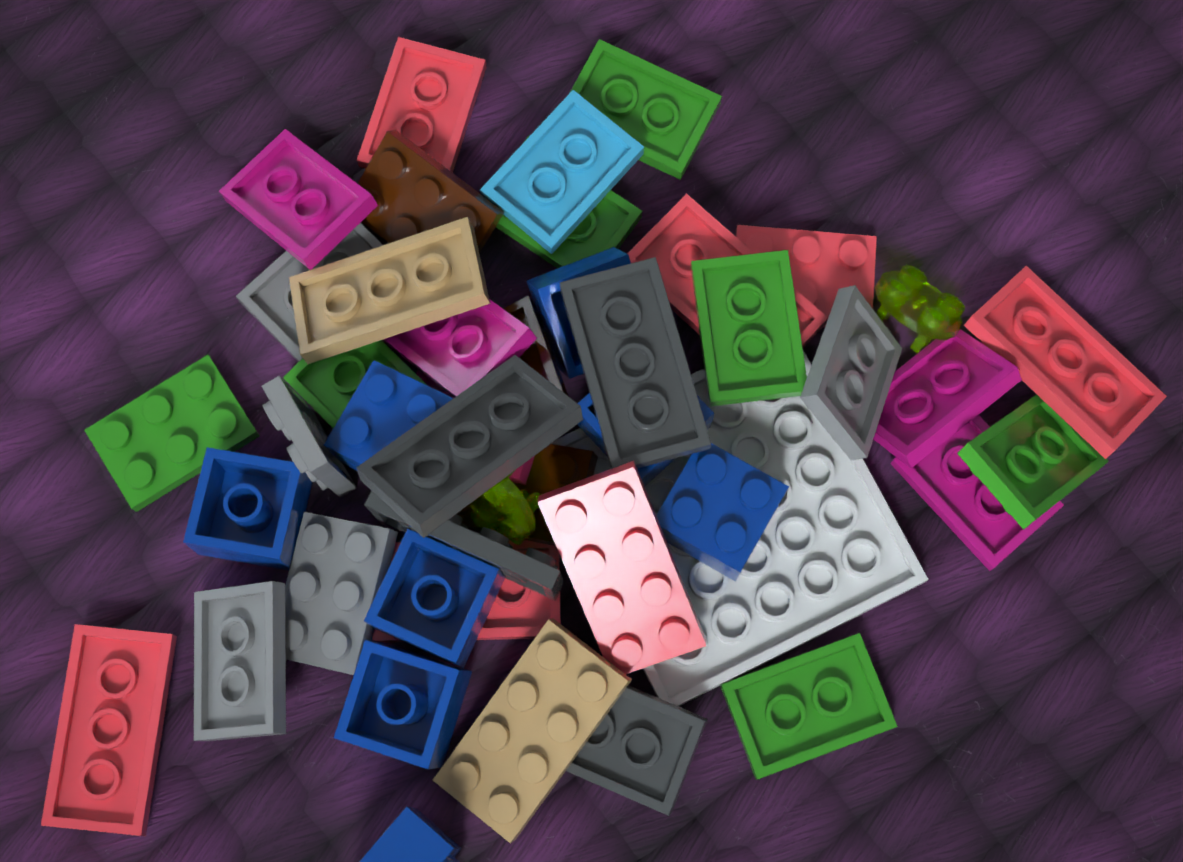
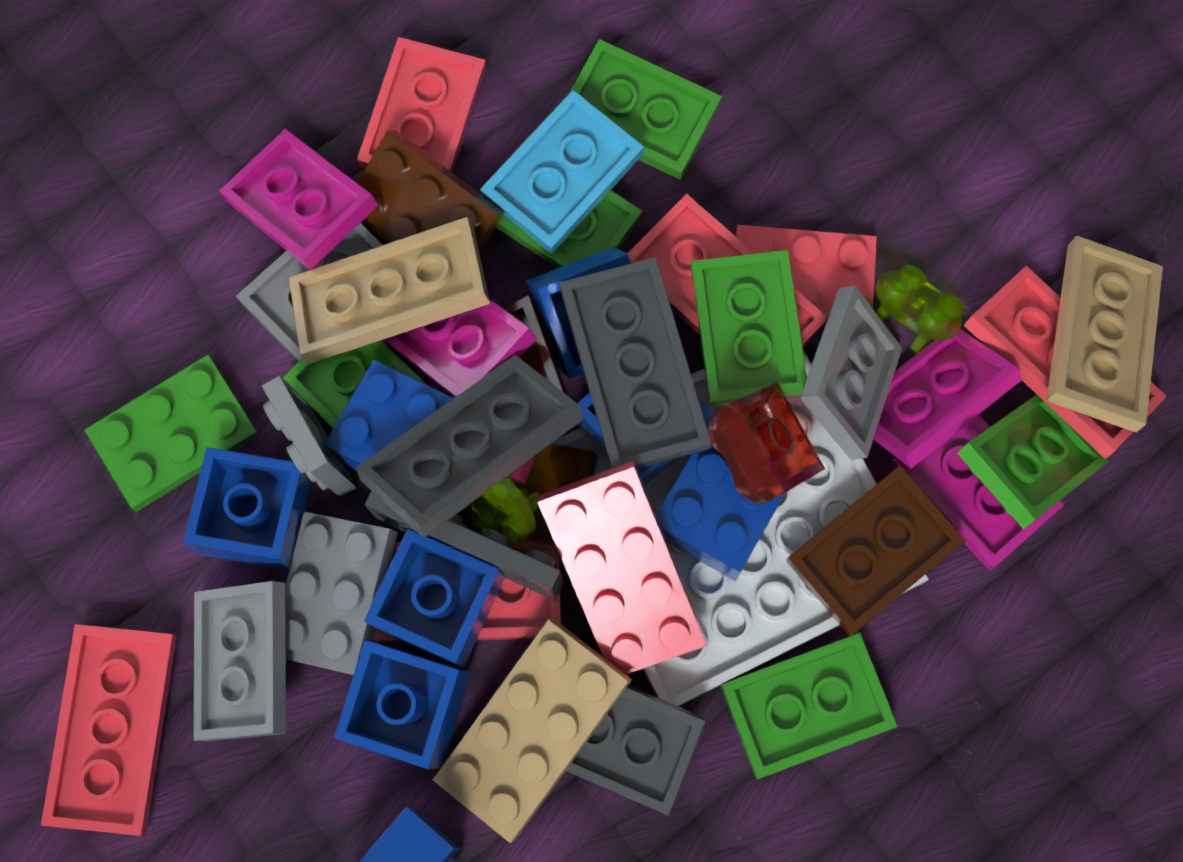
none -> clear red slope [709,382,825,504]
none -> reddish brown plate [786,466,966,637]
none -> tan plate [1046,236,1163,433]

